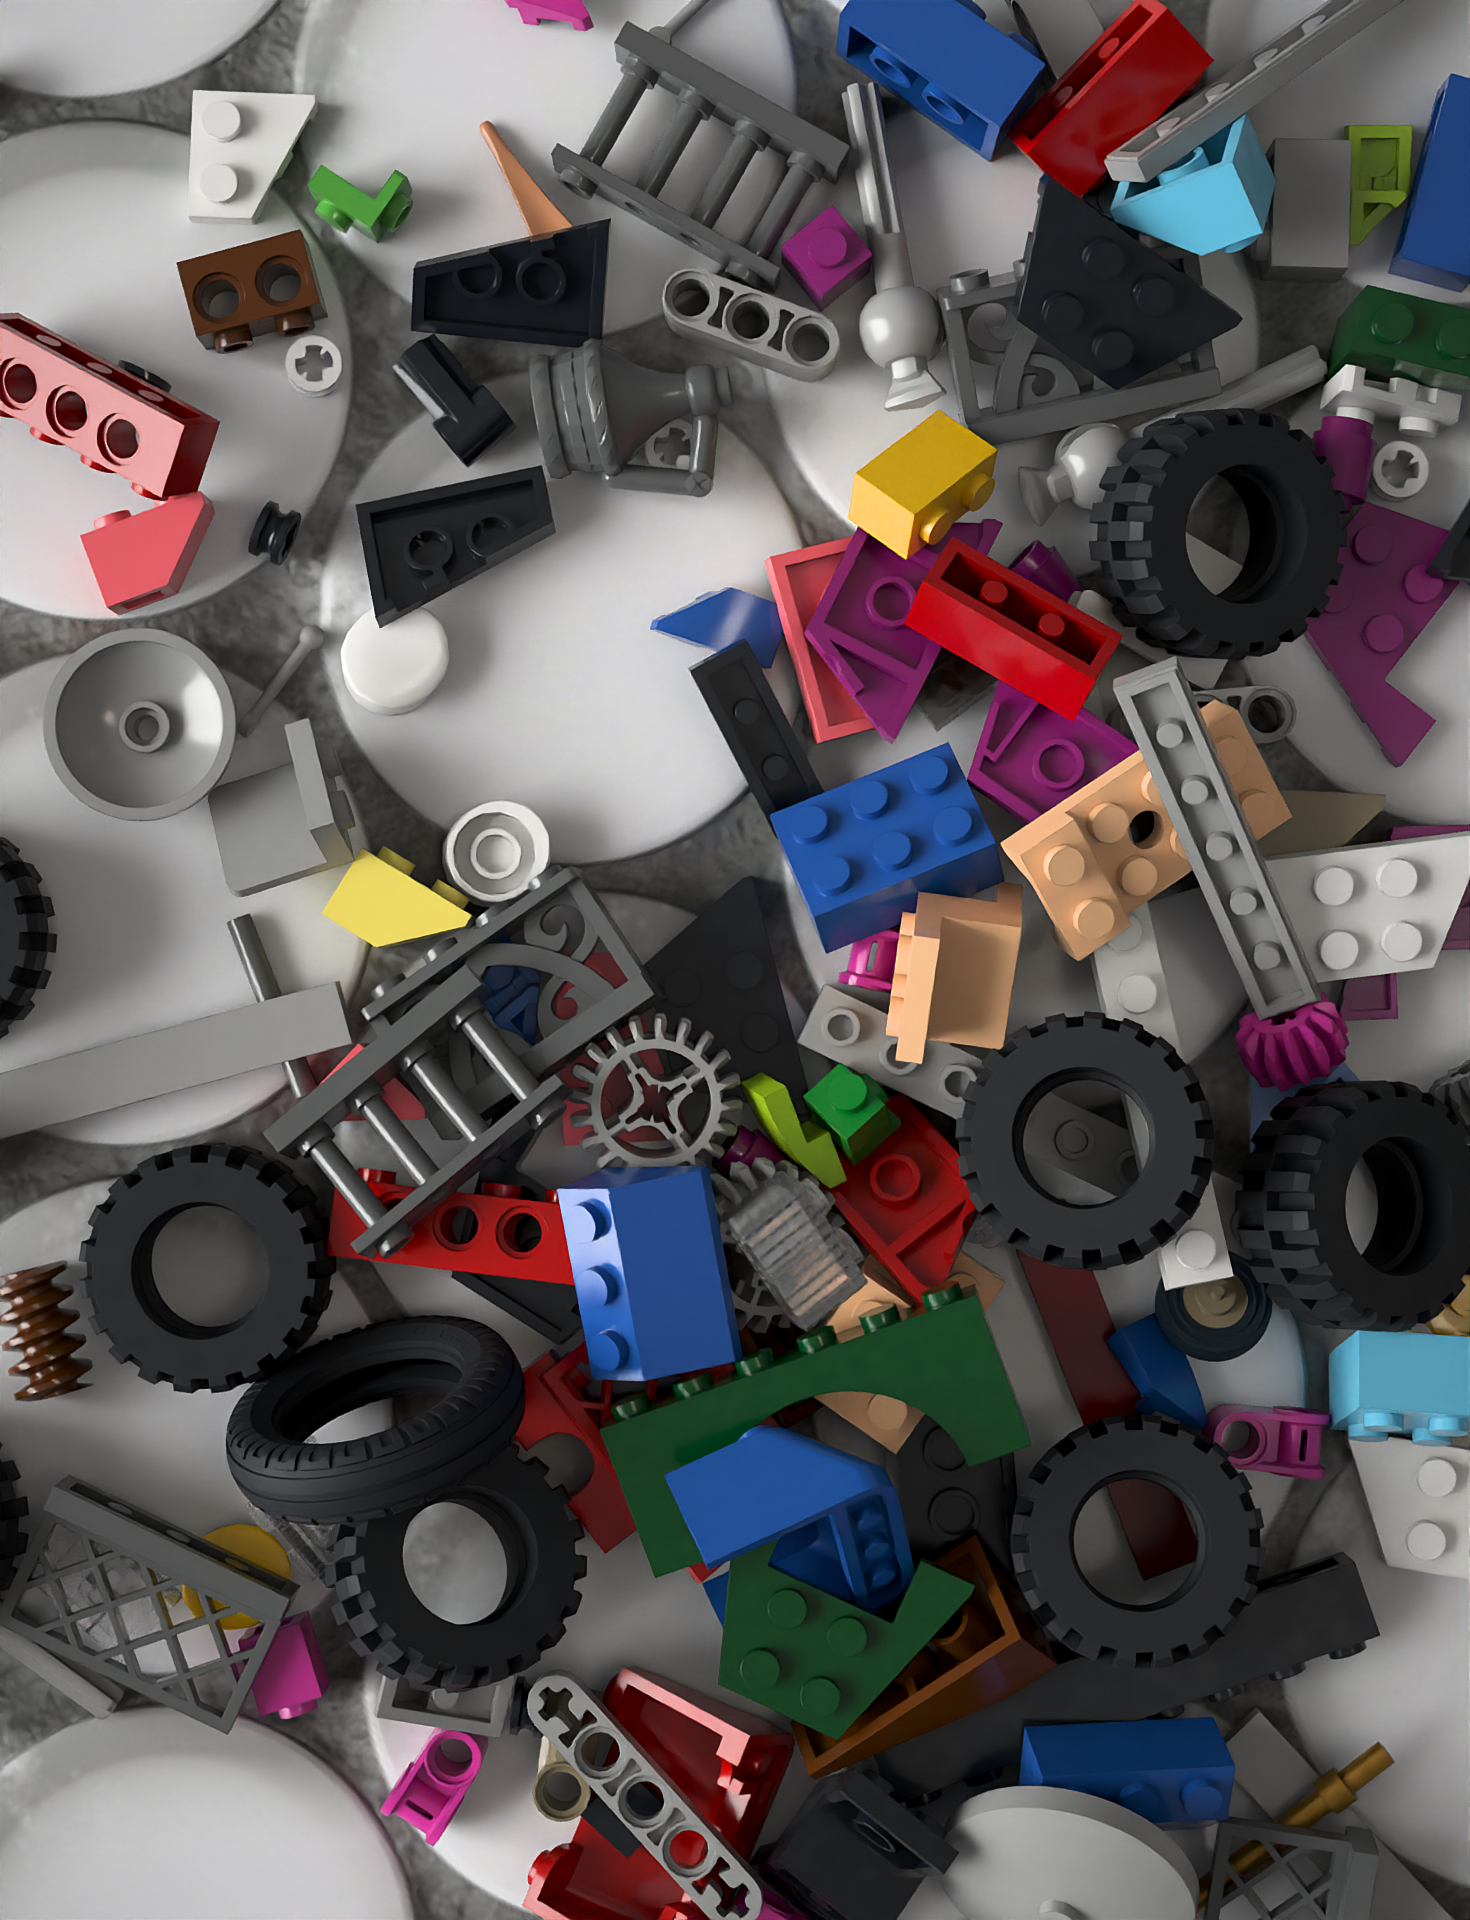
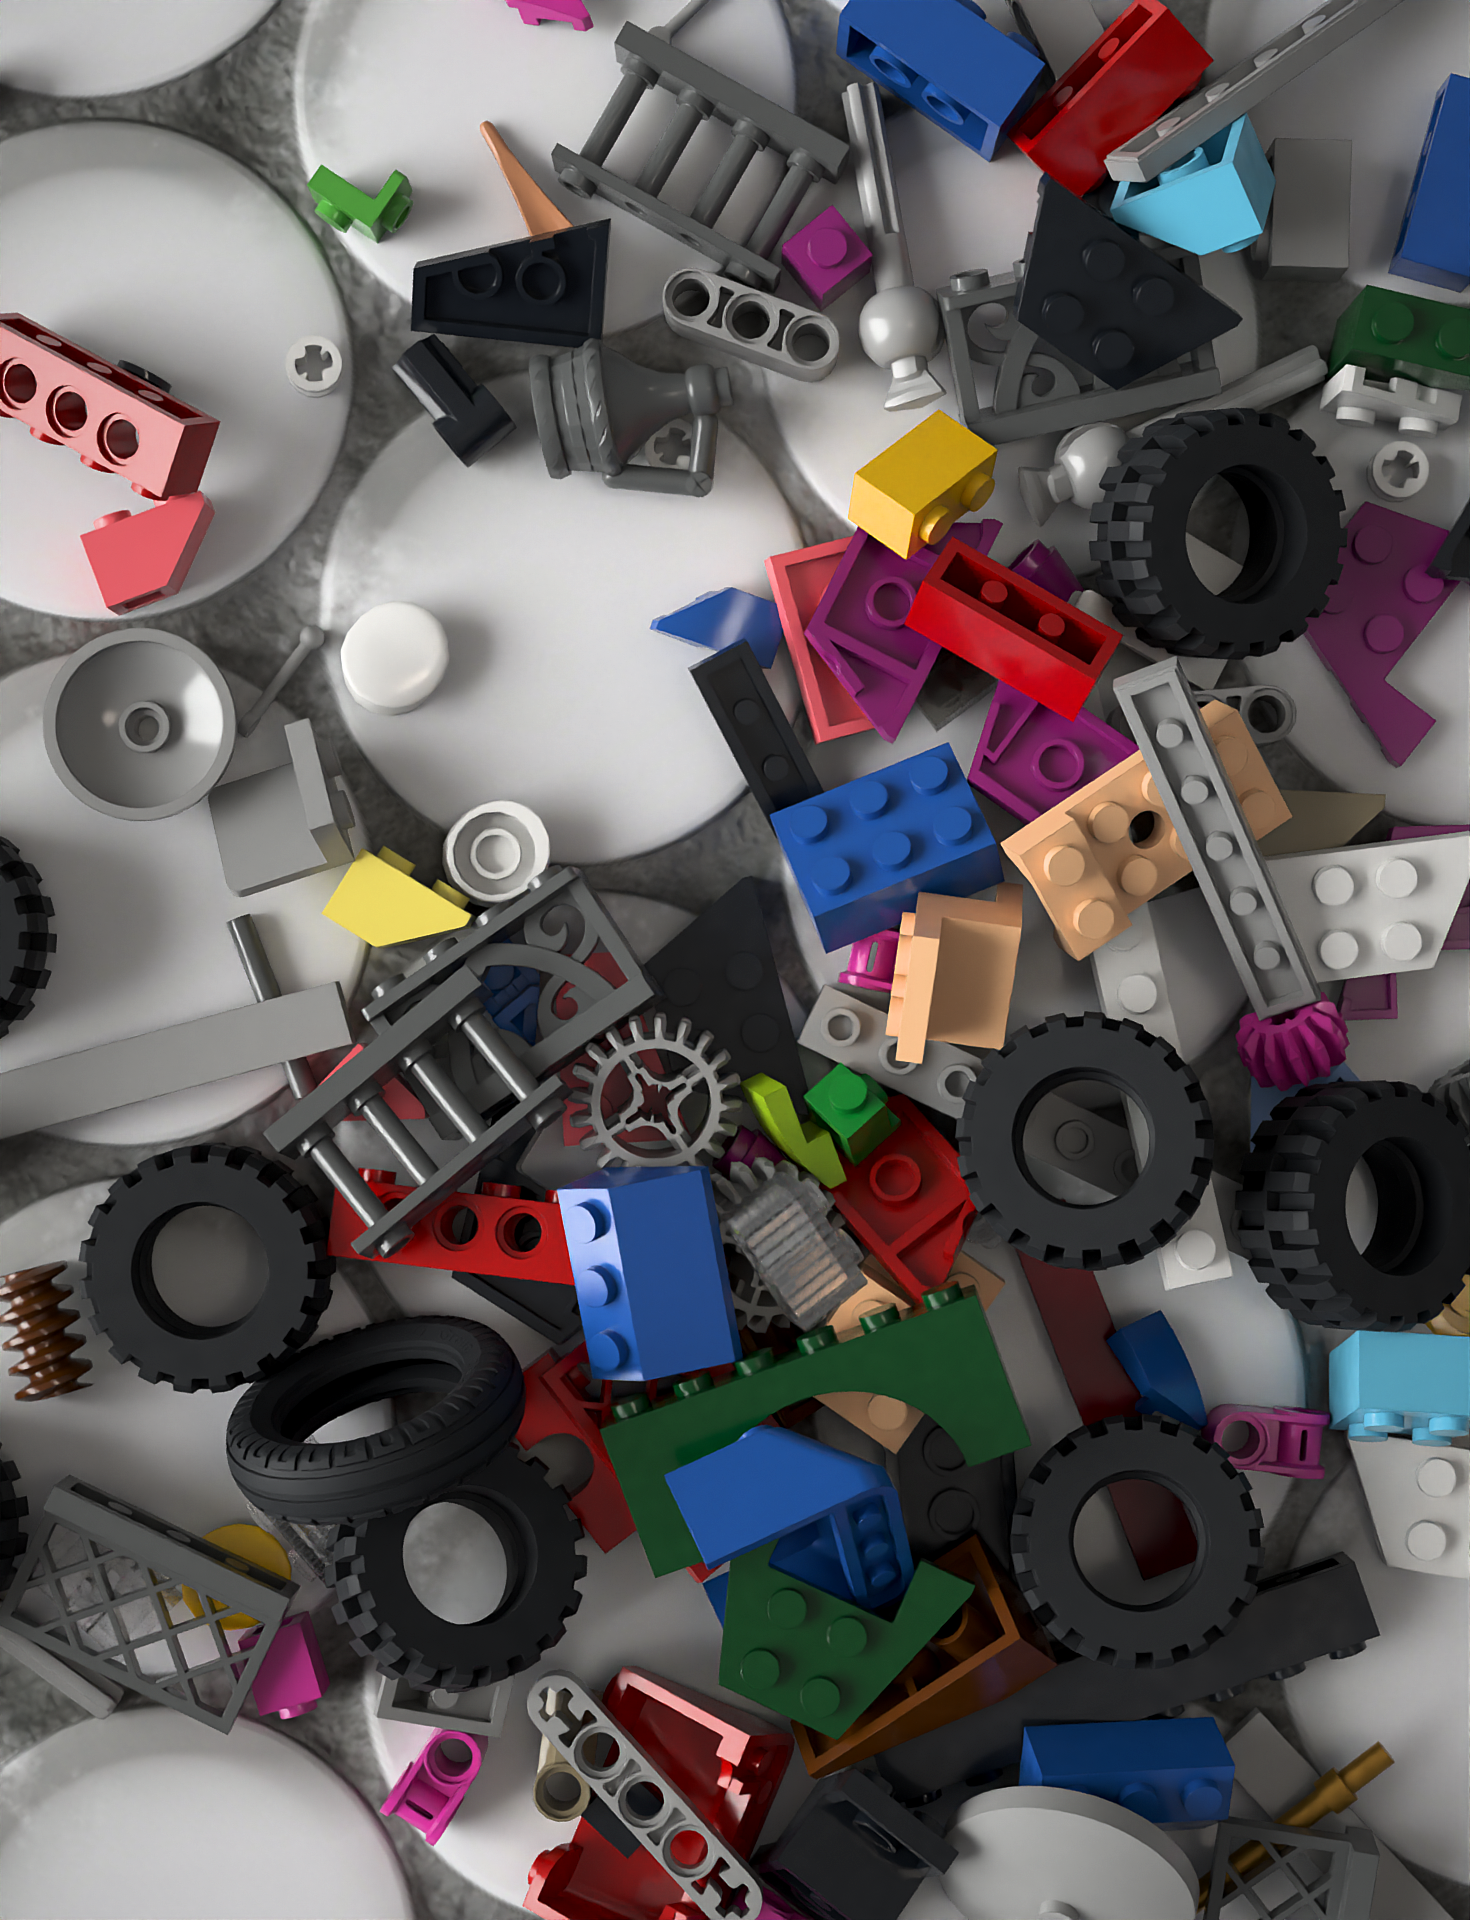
reddish brown brick [176,229,328,354] -> none
white wing [187,90,318,225] -> none
black bush [248,500,301,566] -> none
black wing [355,465,556,628] -> none
black bush [509,1676,548,1738] -> none
black wheel [1155,1250,1272,1362] -> none
magenta brick [1312,416,1377,515] -> none
lime slope [1344,125,1413,246] -> none

